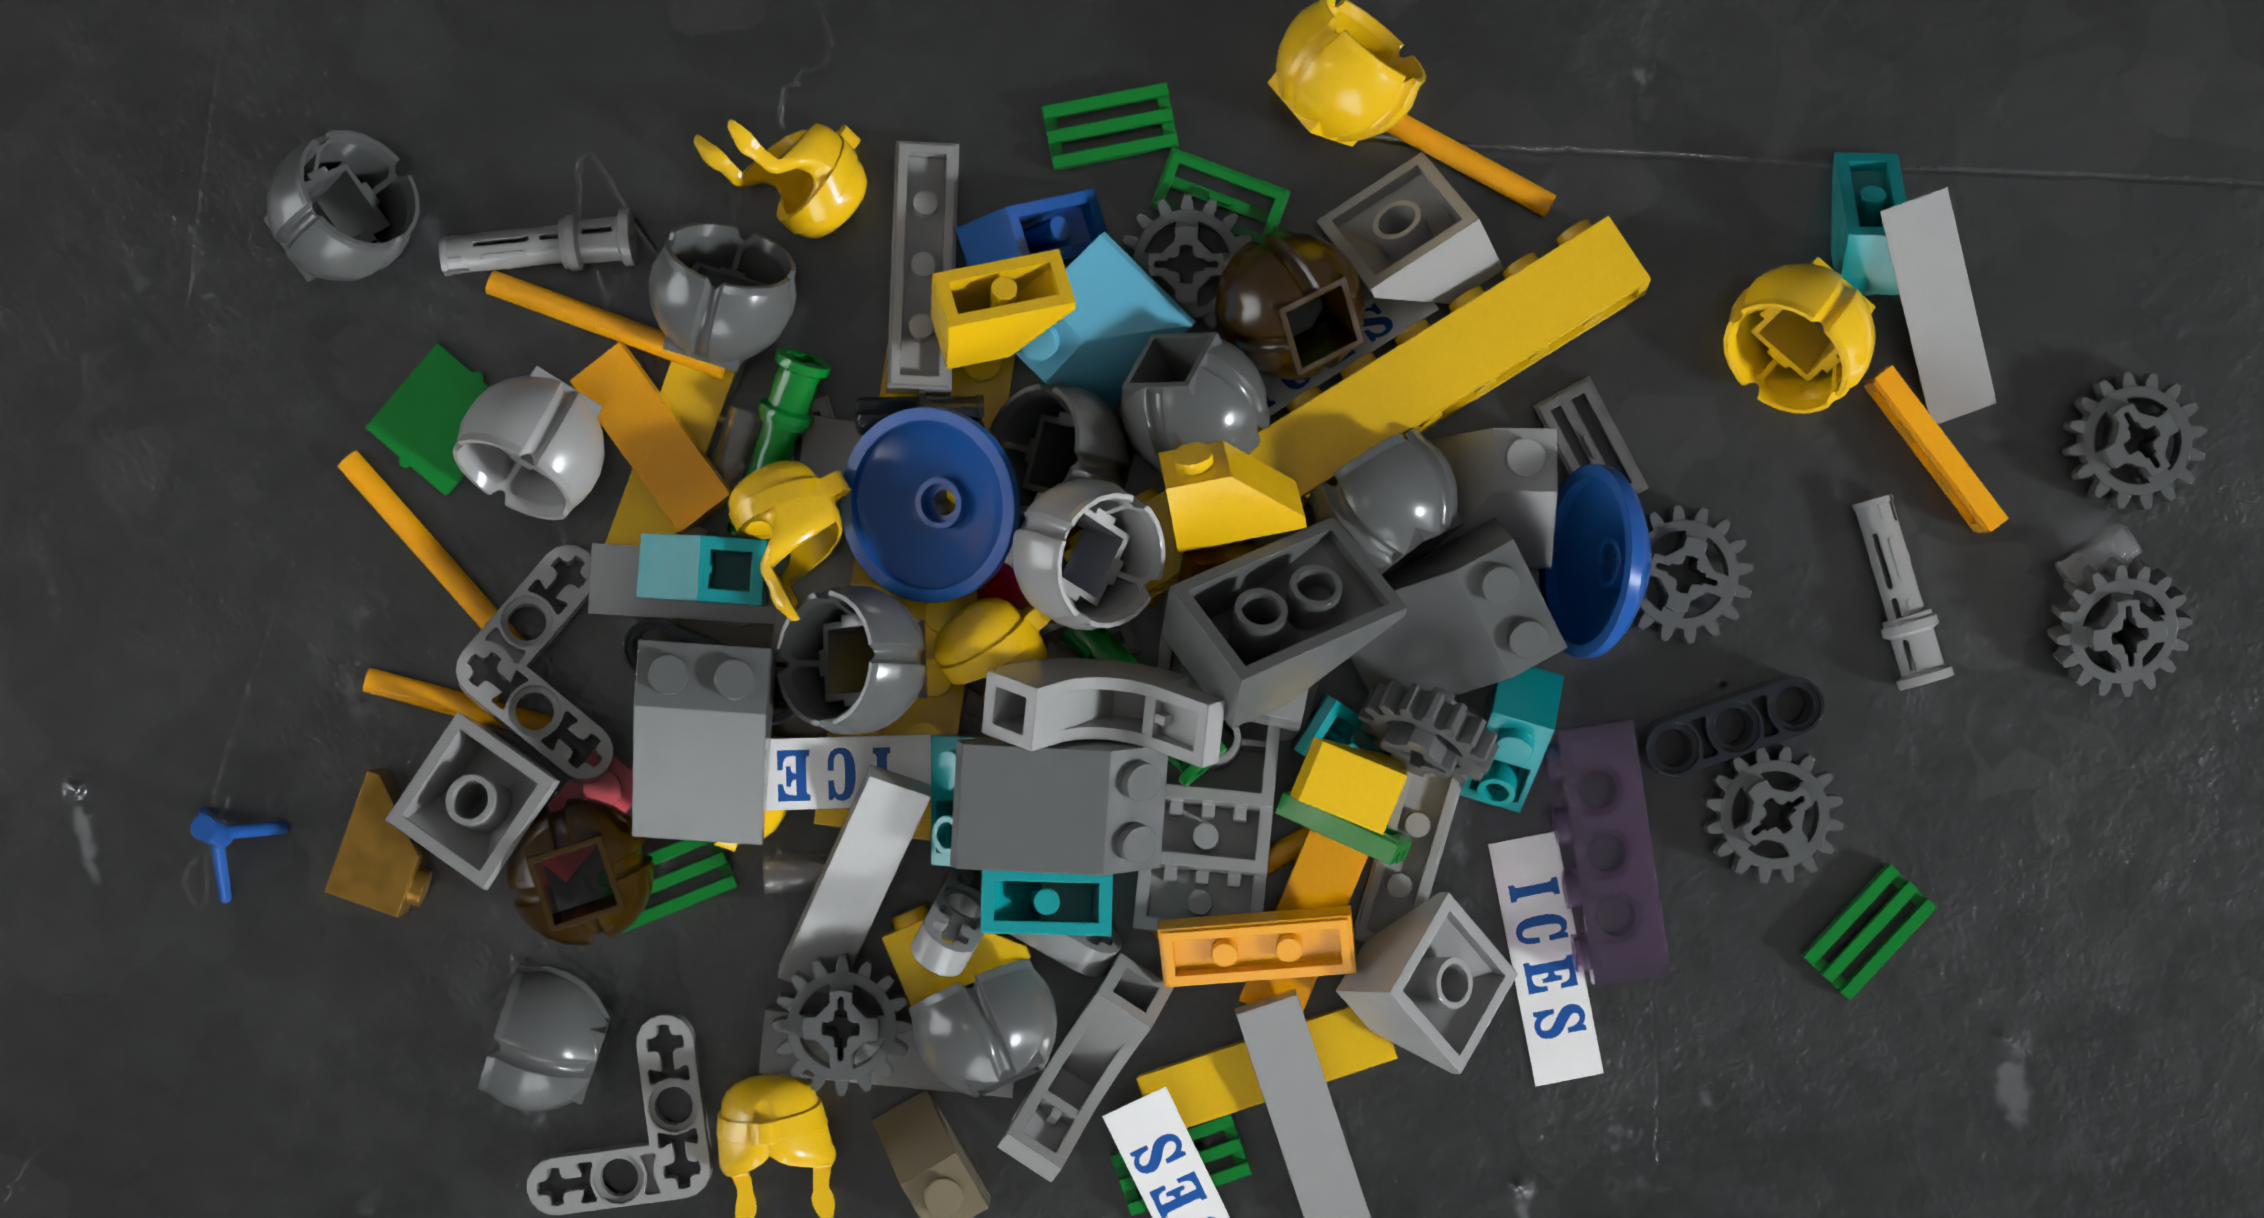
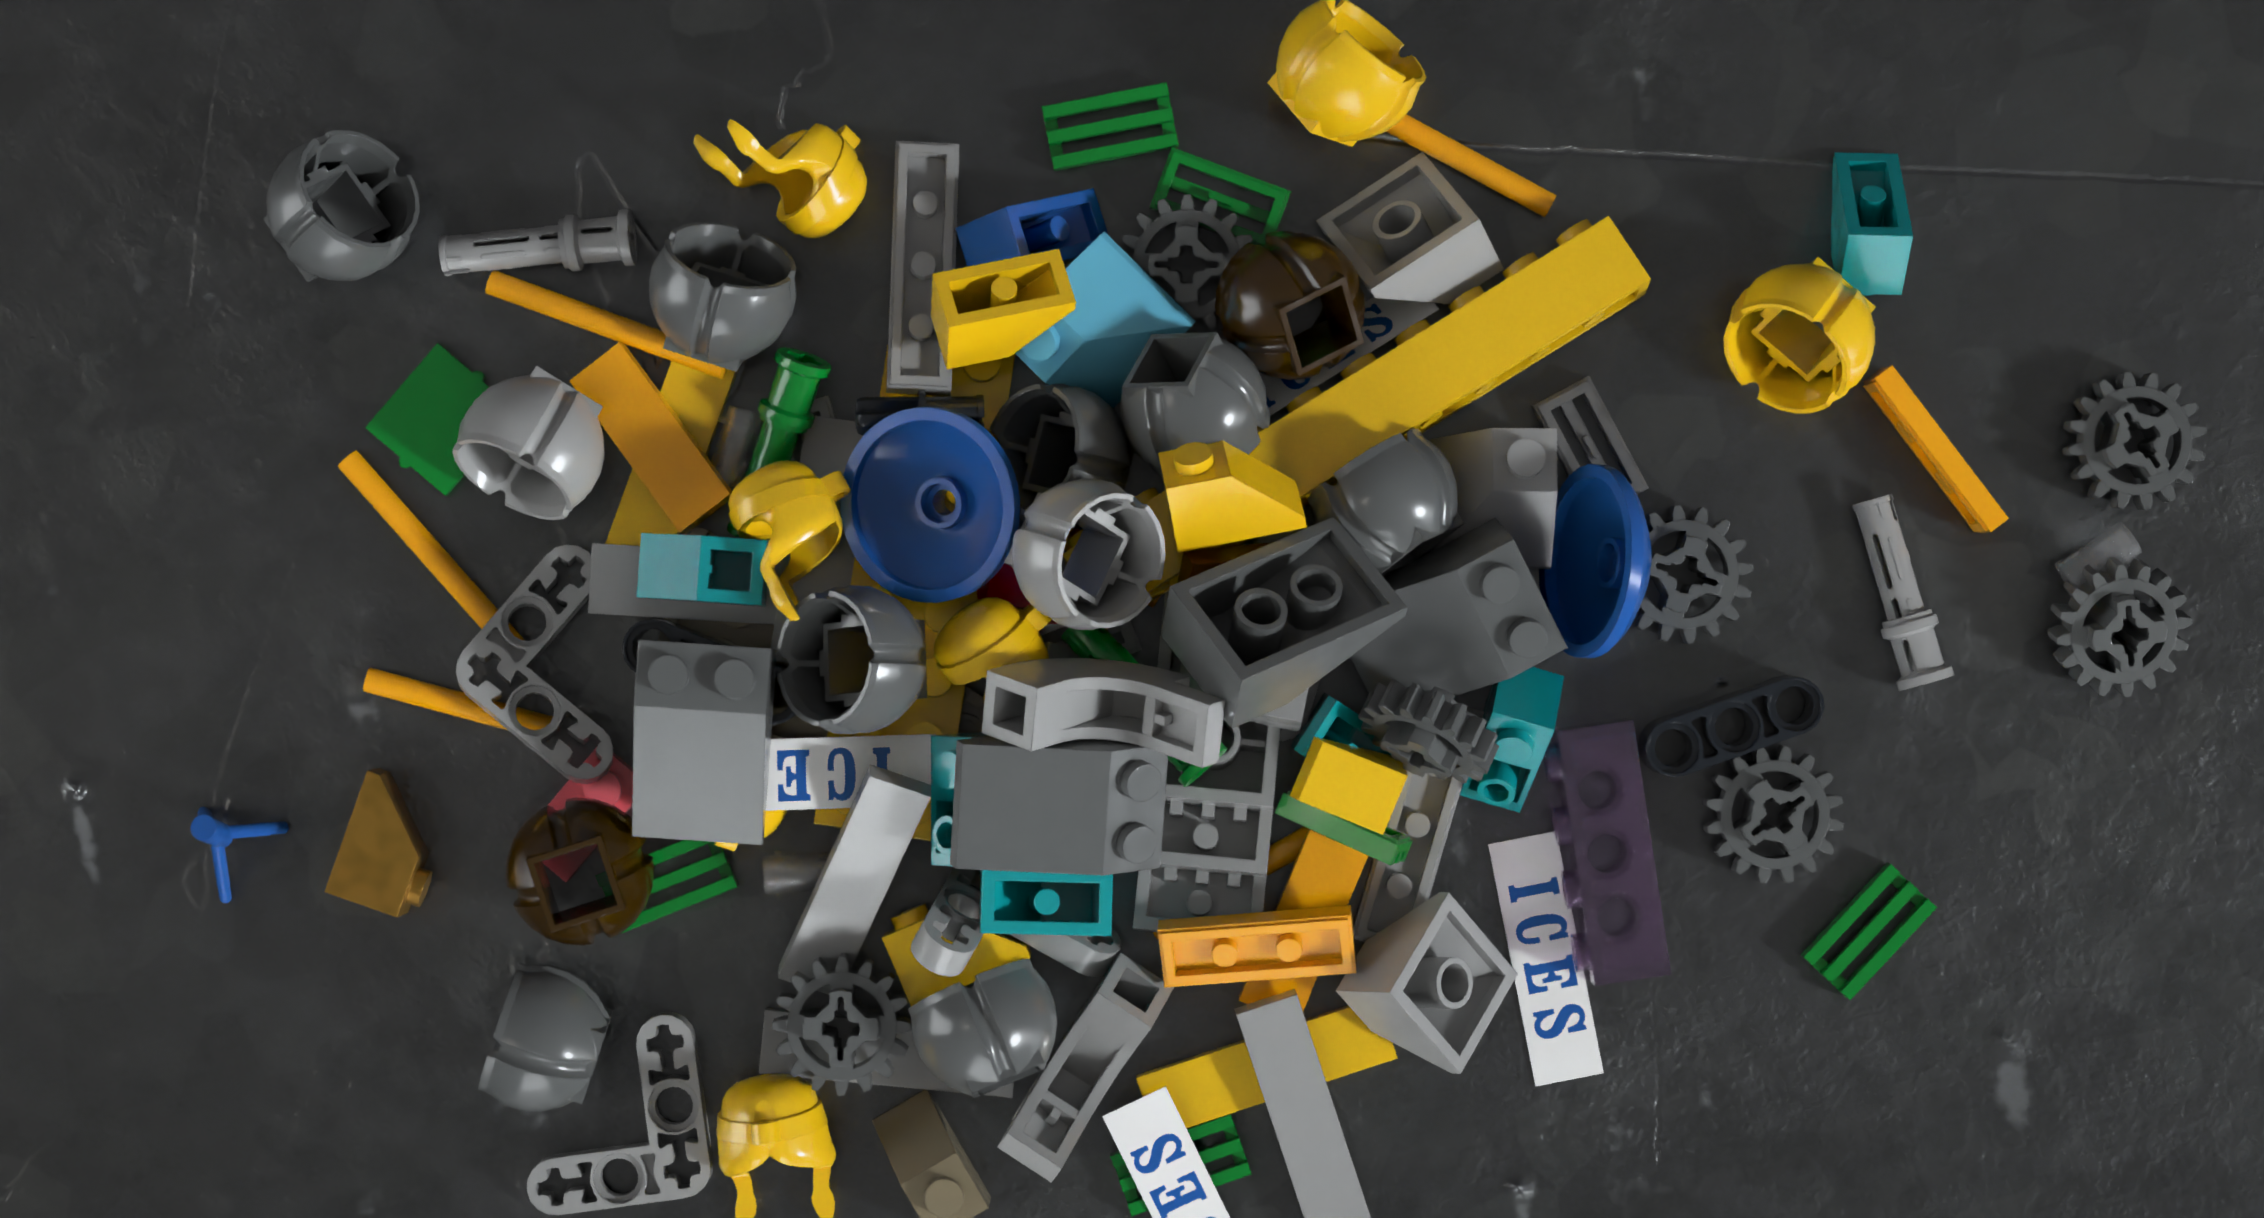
light grey slope [385,712,560,890] -> none
light grey sticker [1880,187,1997,424] -> none

